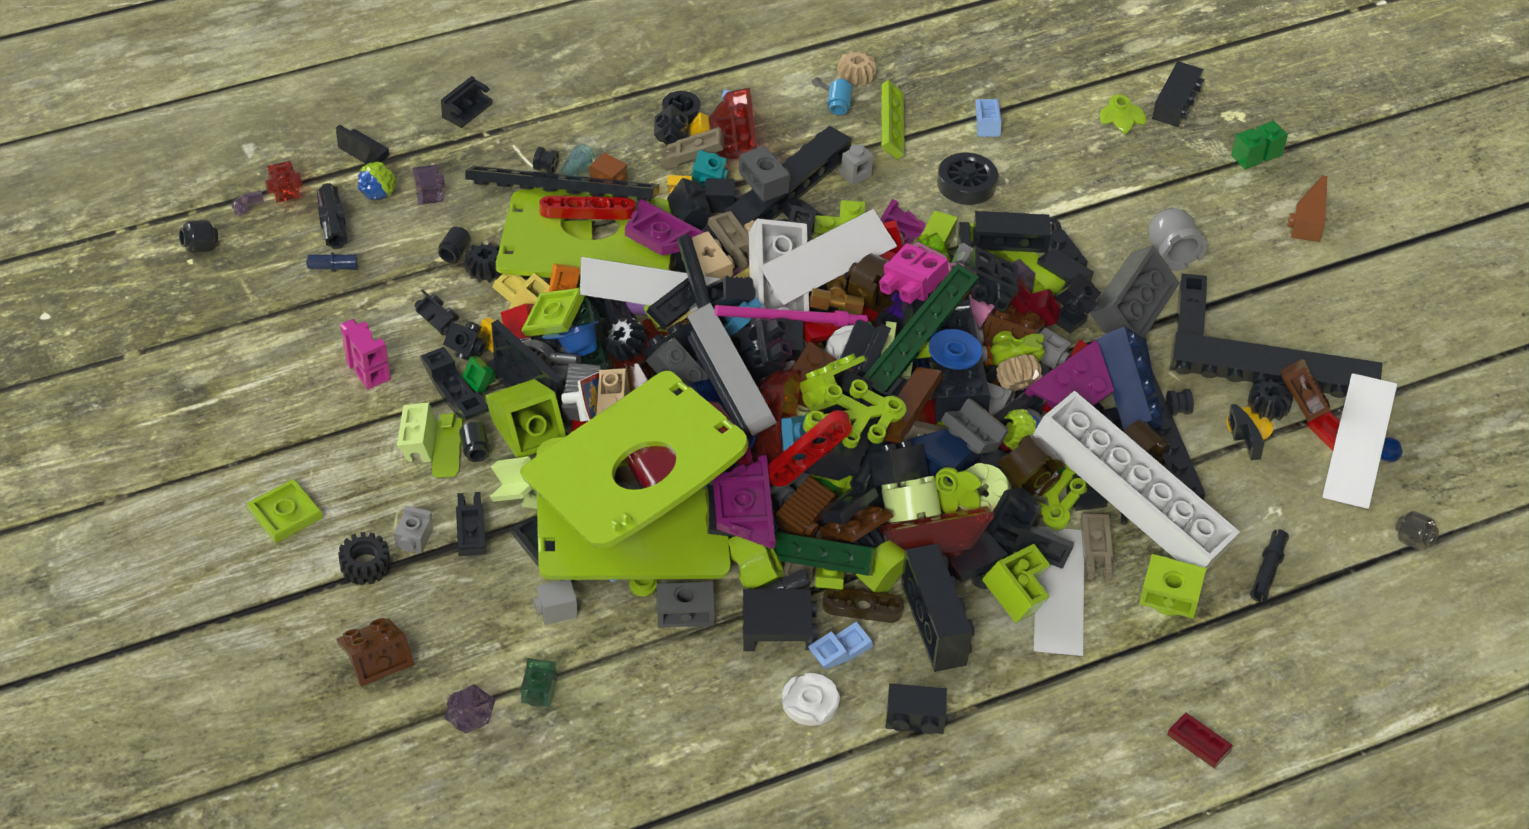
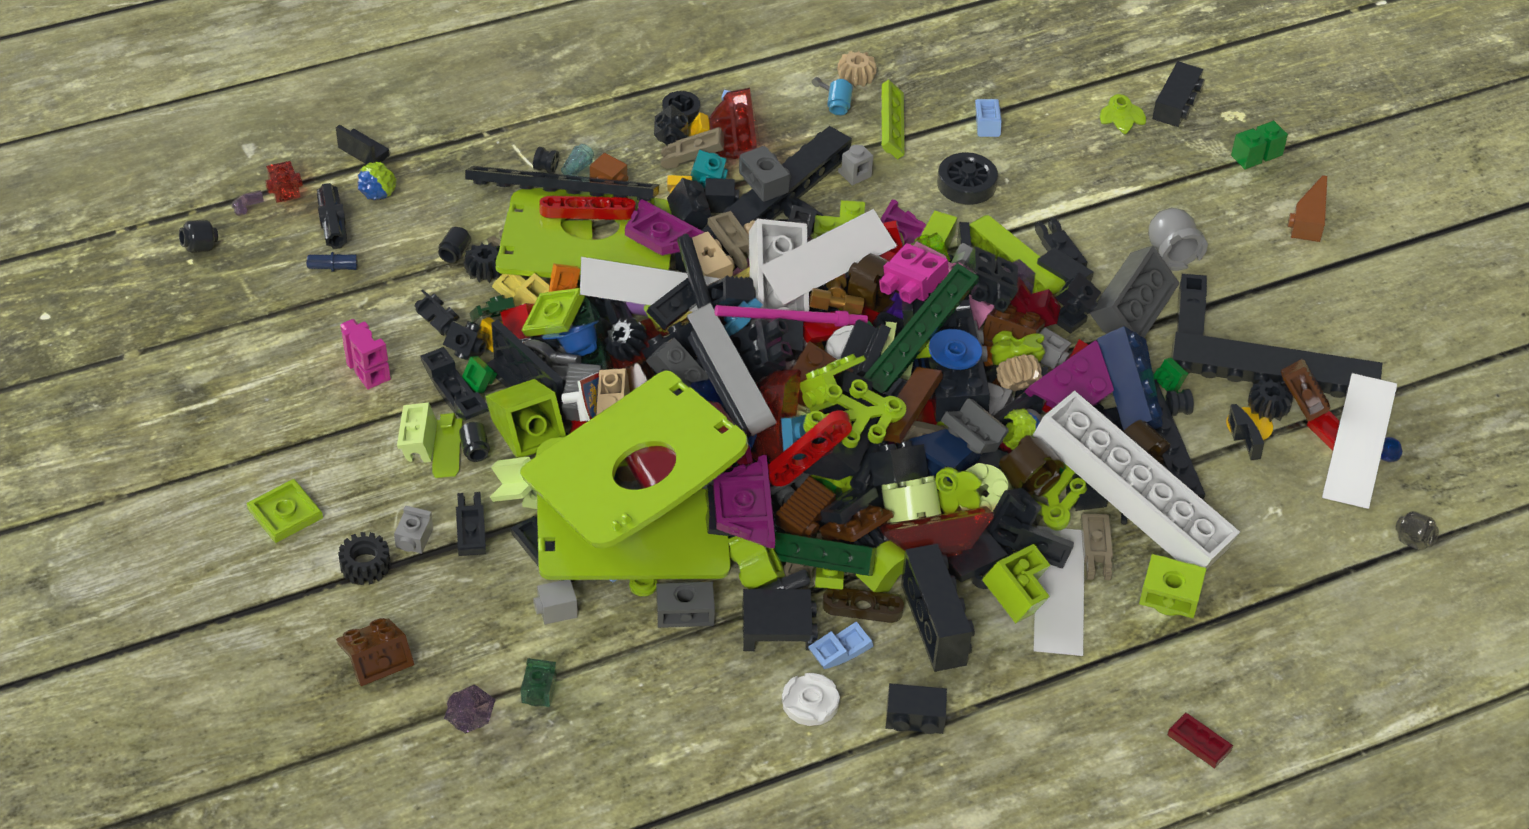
clear purple brick [412,164,445,205] -> none
black hinge [441,76,492,128] -> none
black brick [973,211,1051,253] -> none
black pin [1250,529,1289,602] -> none
none -> dark green plate [469,295,515,322]
none -> green tile [1153,358,1188,392]

